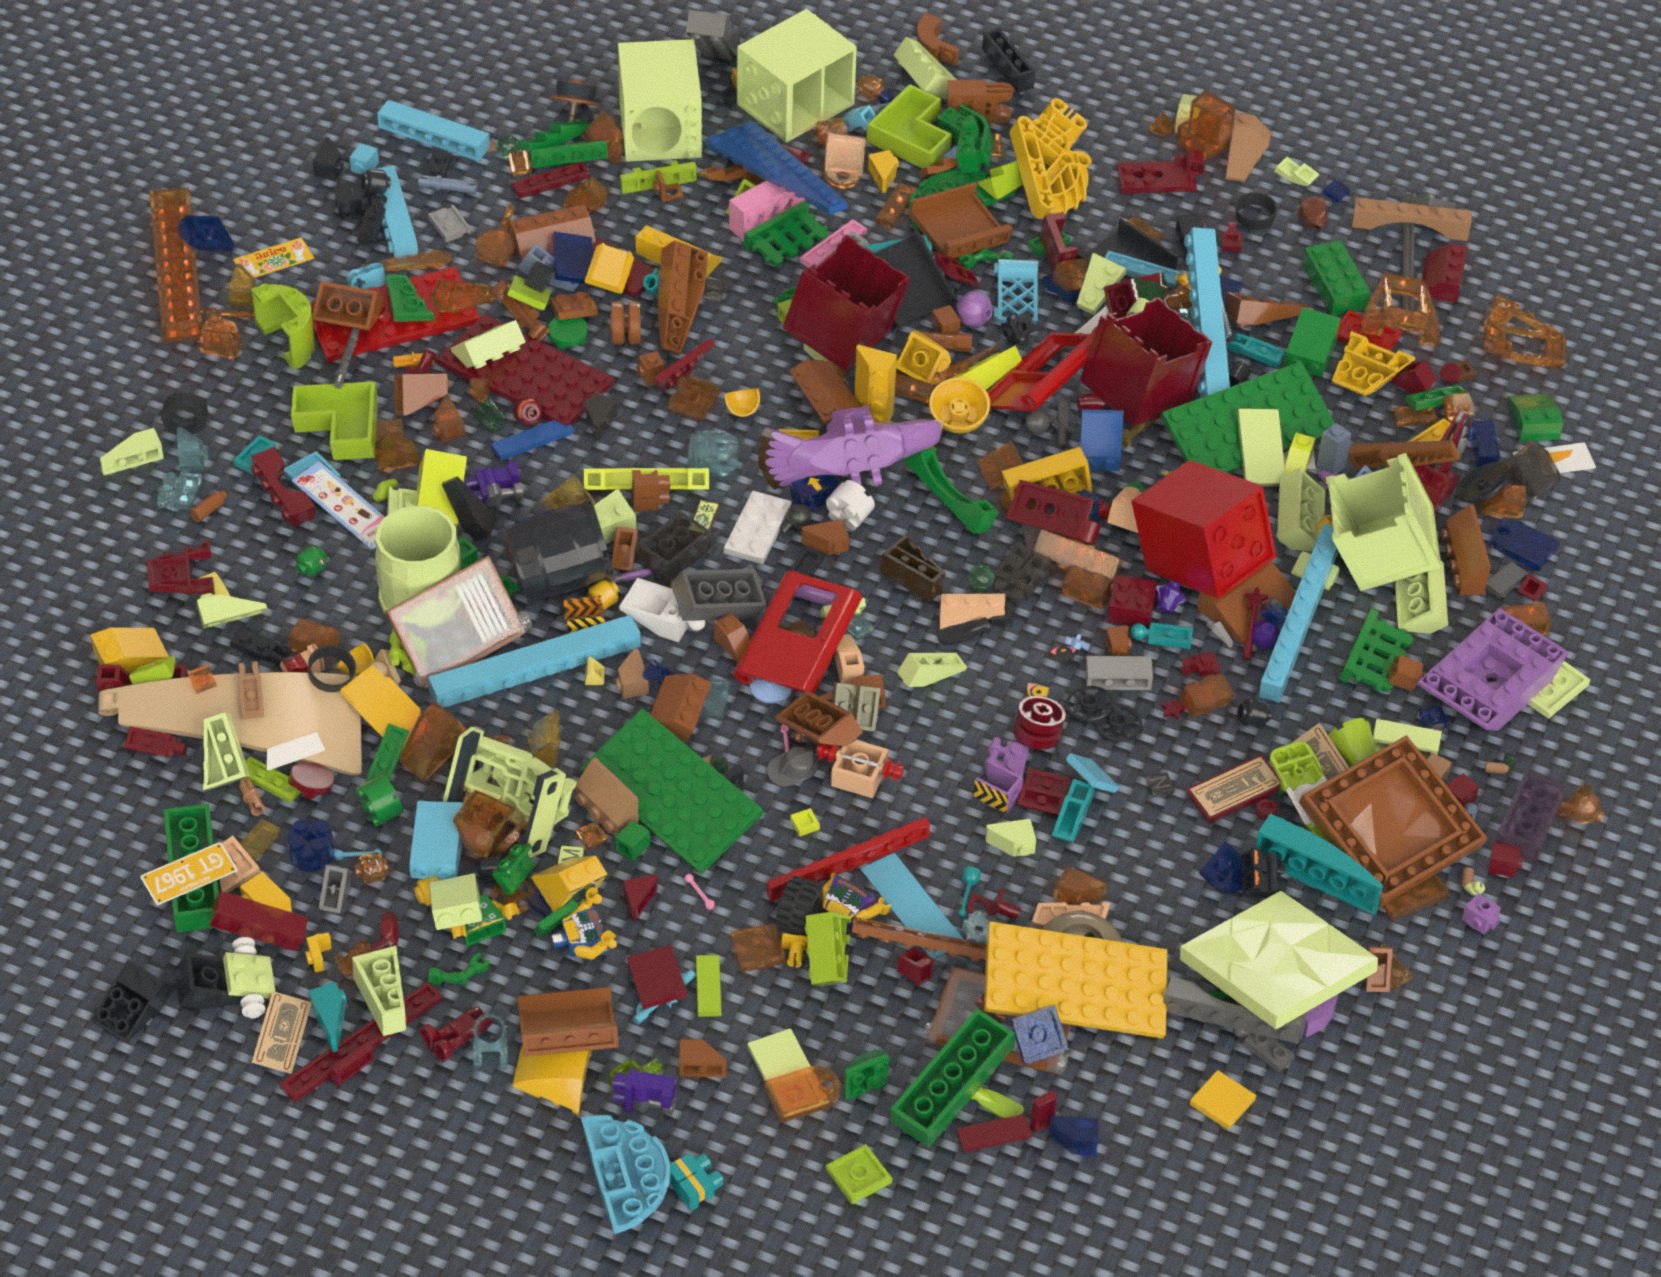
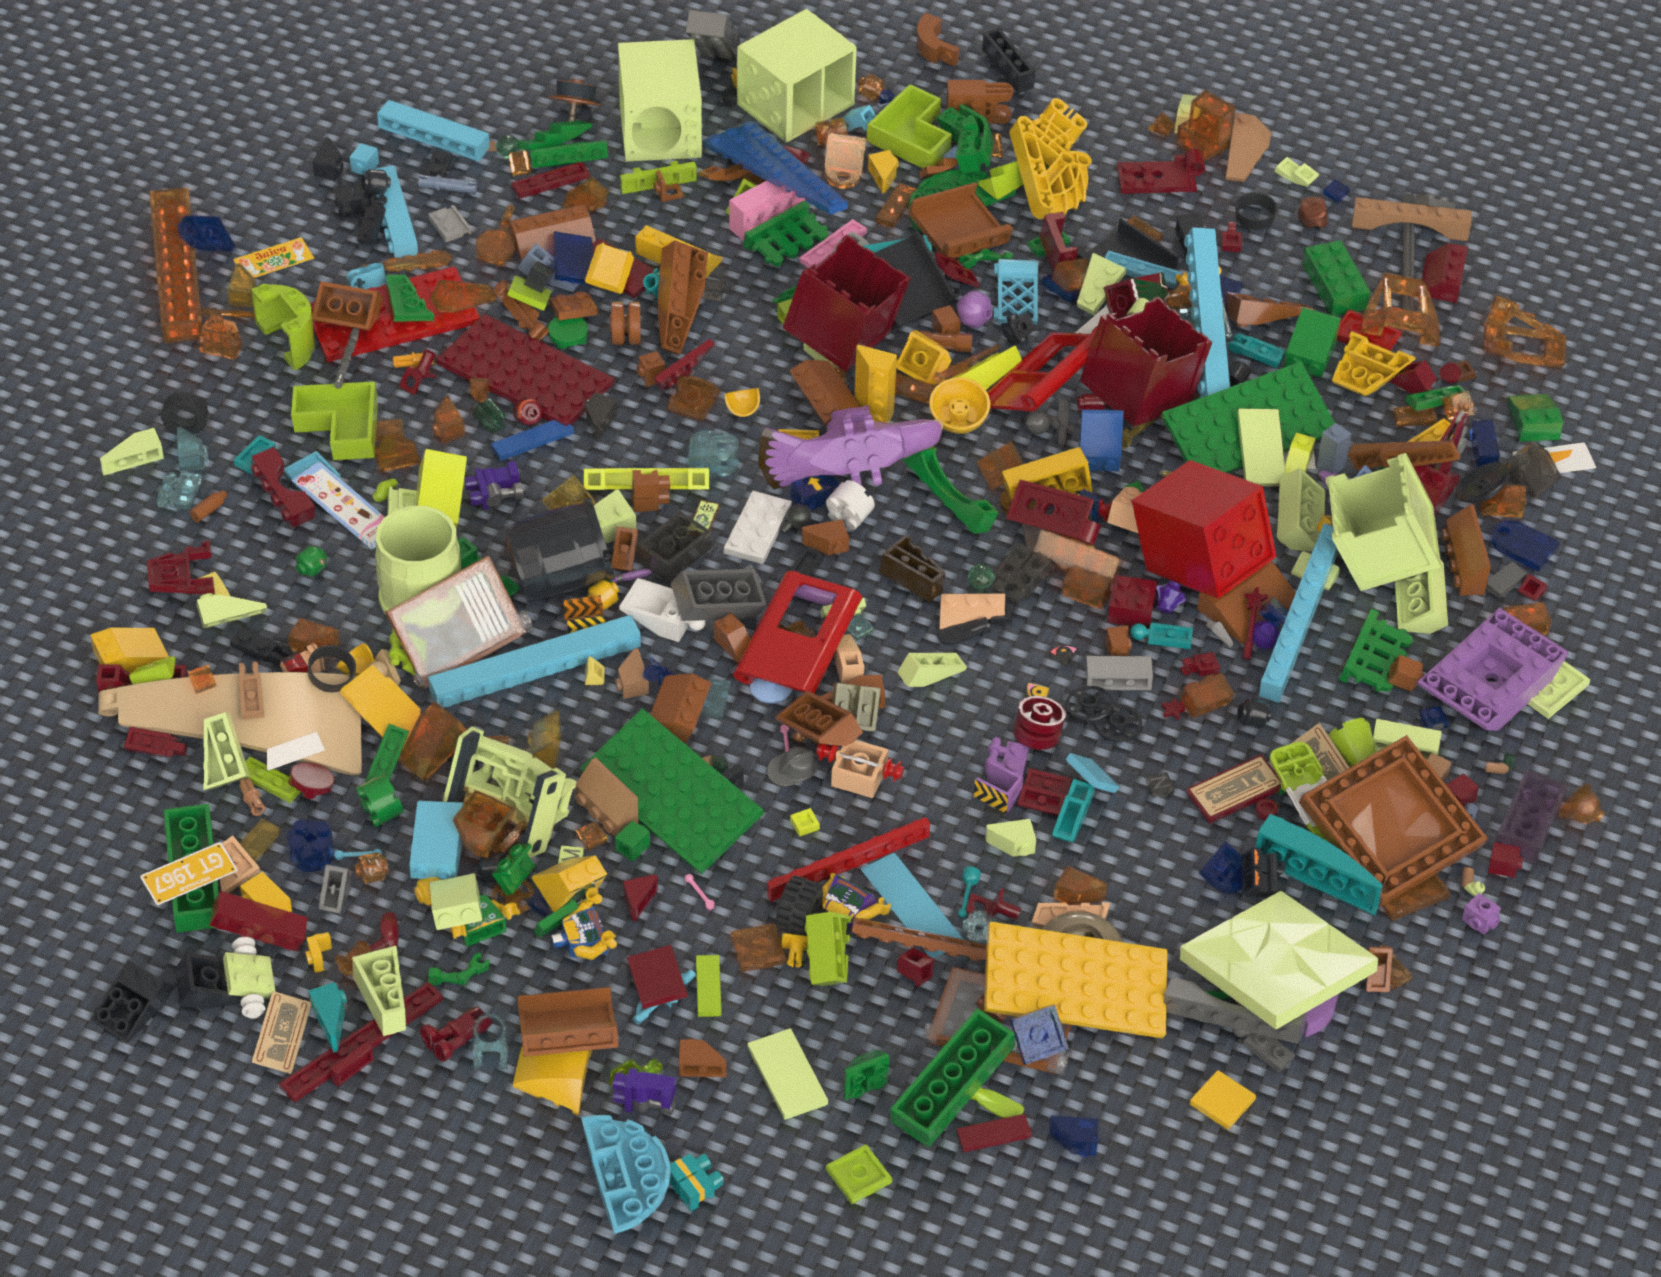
slope [394,373,449,415] -> none
black slope [442,476,498,541] -> none
yellowish green slope [451,320,525,369] -> none
clear orange slope [585,110,623,163] -> none
clear orange tile [764,1066,840,1123] -> none
yellowish green wedge [894,37,957,100] -> none
dark red tile [1030,1090,1057,1133] -> none
light blue piece [1064,634,1091,651] -> none

